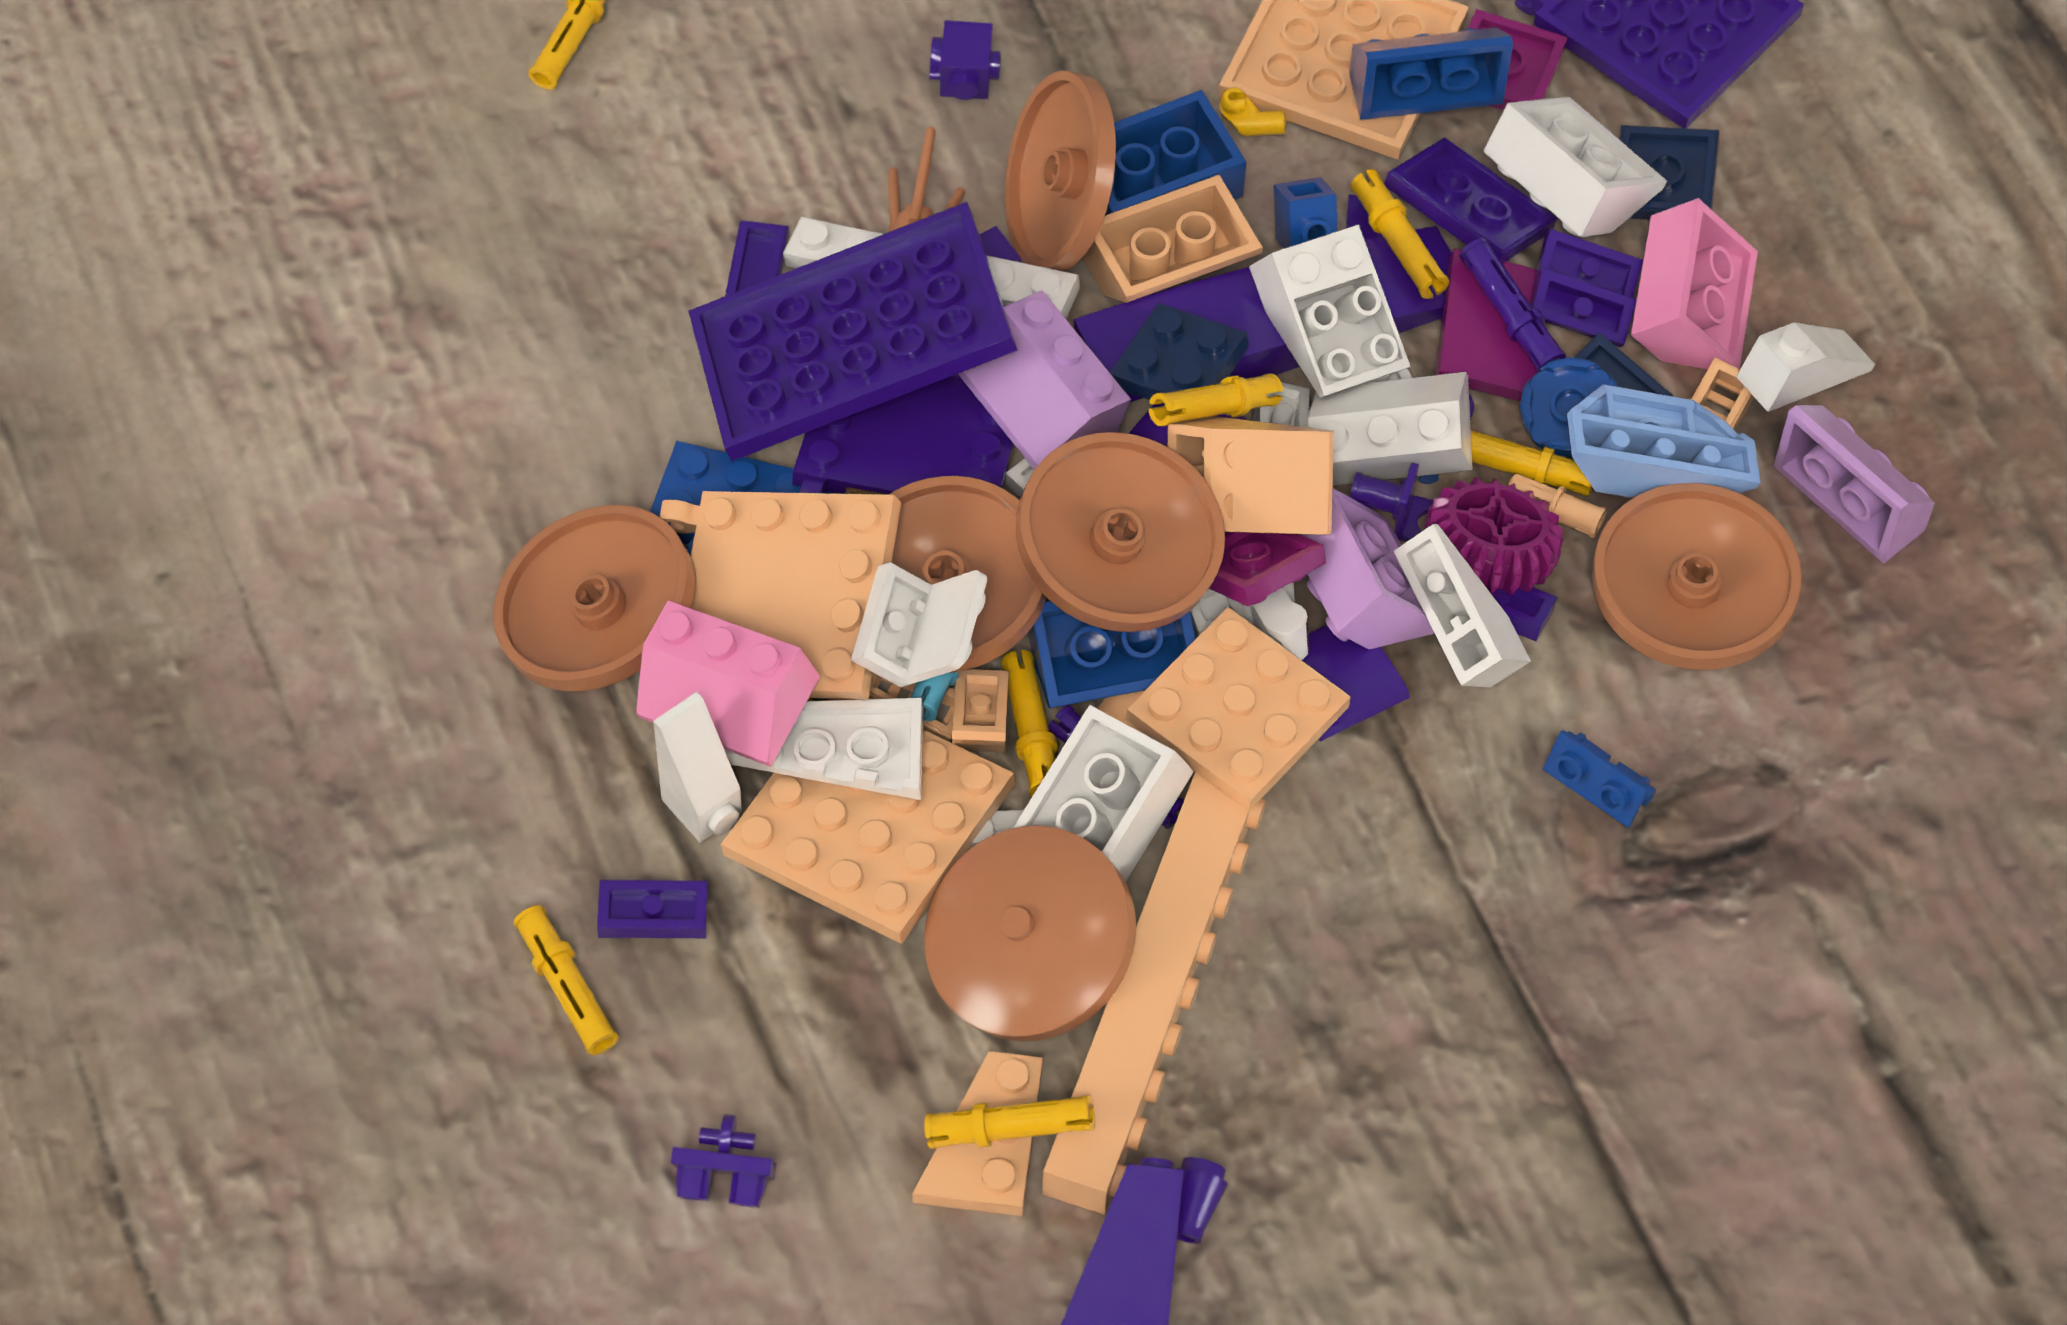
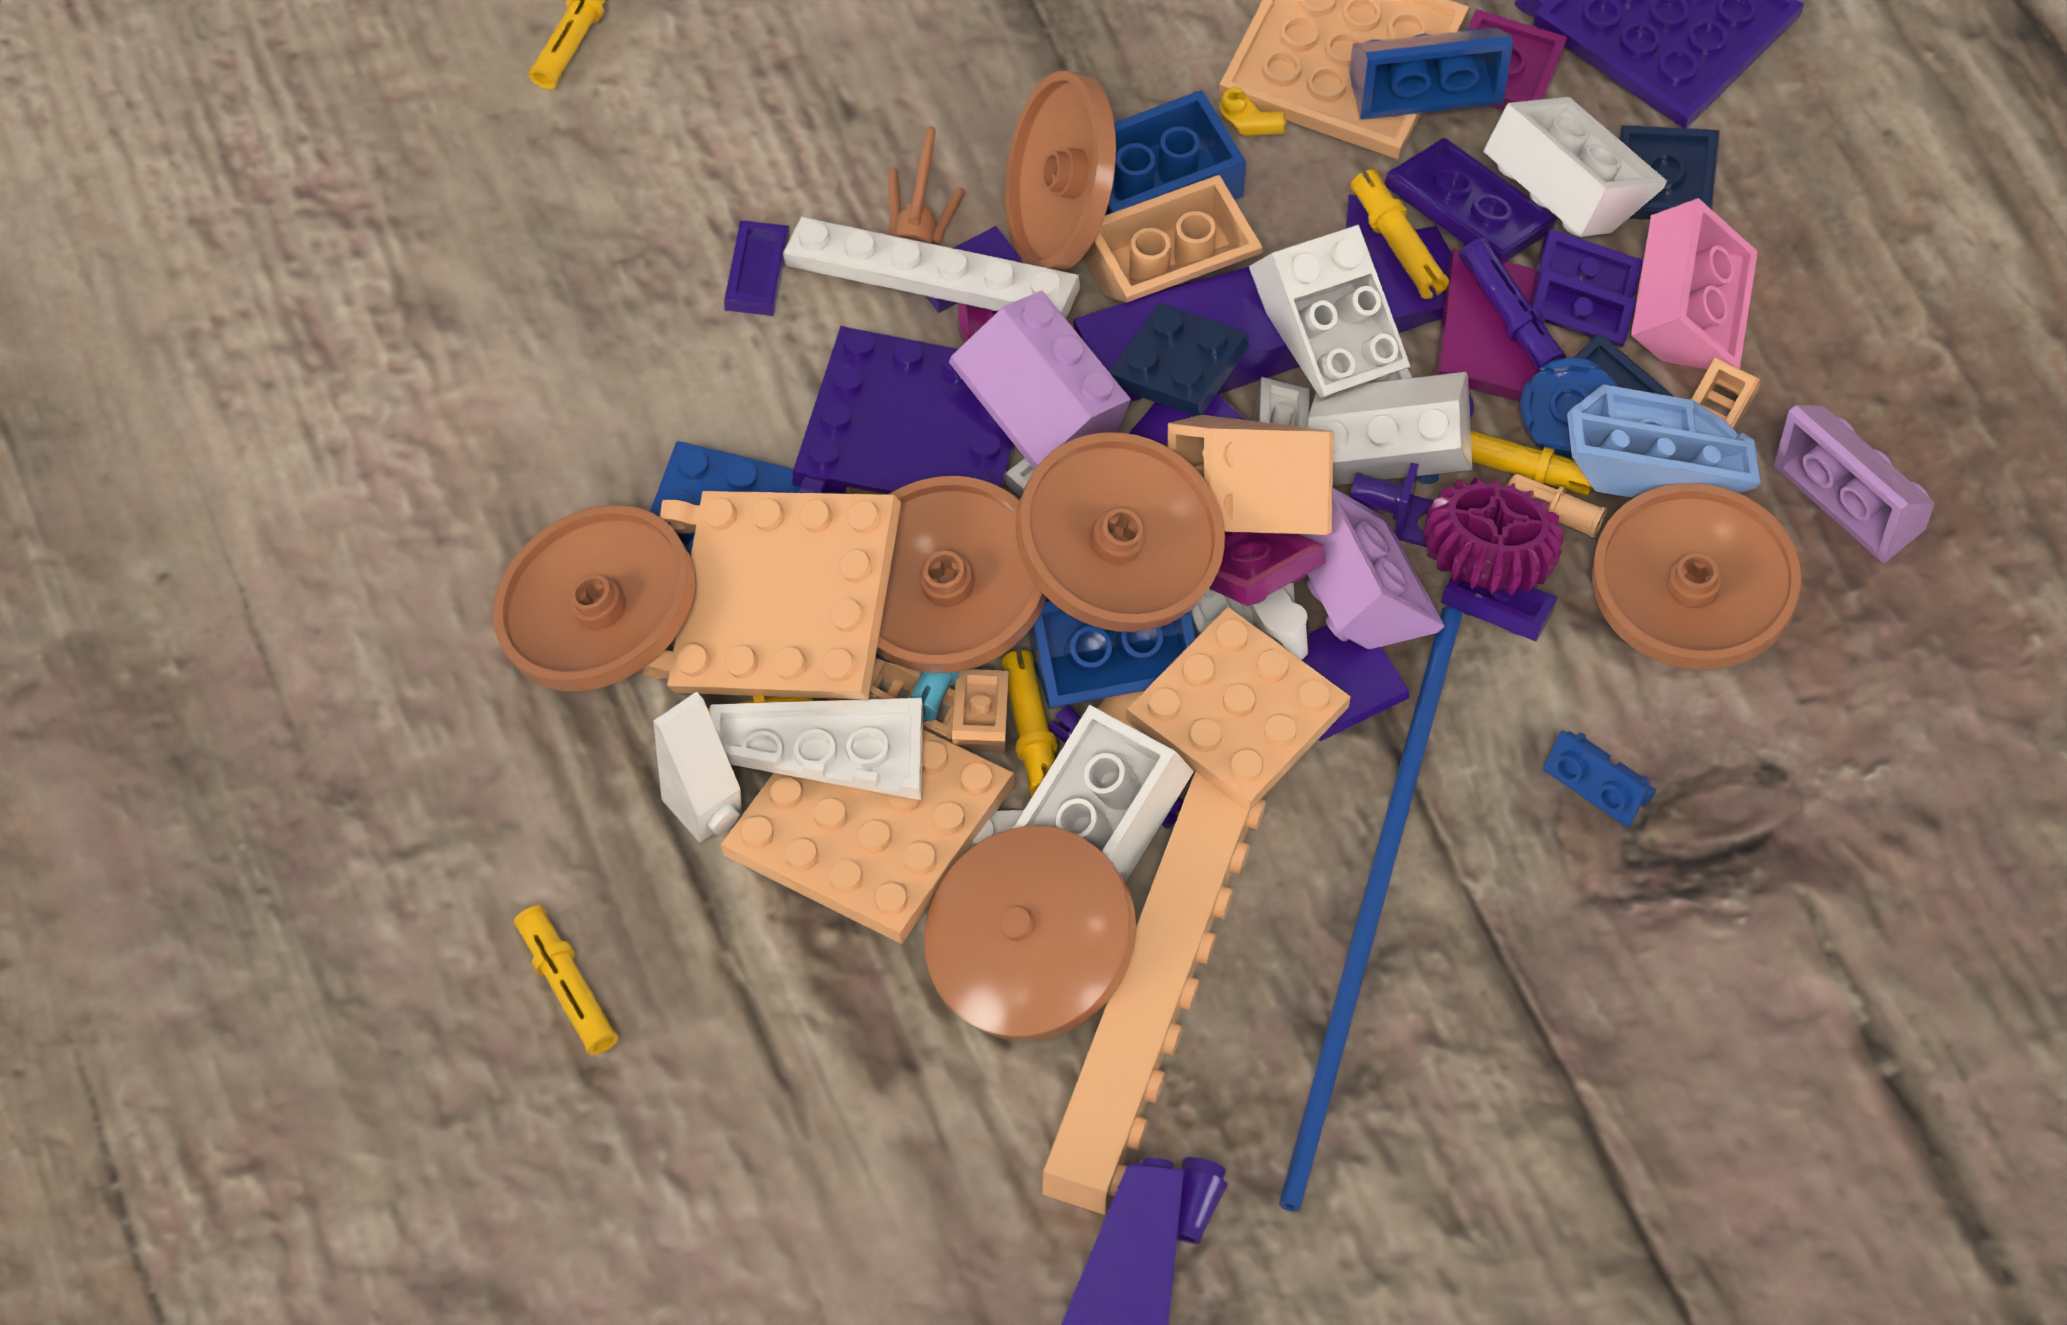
dark purple plate [597,880,708,939] -> none
bright pink slope [636,600,820,767] -> none
dark purple hips [671,1114,777,1208] -> none
dark purple plate [688,202,1018,462] -> none
white bracket [851,562,987,687] -> none
light nougat wing [912,1051,1043,1216] -> none
yellow pin [924,1095,1095,1149] -> none
dark purple brick [929,20,1001,100] -> none
yellow pin [1149,373,1283,427] -> none
blue brick [1274,177,1338,249] -> none
white slope [1393,524,1531,688] -> none
white slope [1736,322,1875,412] -> none
none -> blue piece [1279,607,1462,1212]

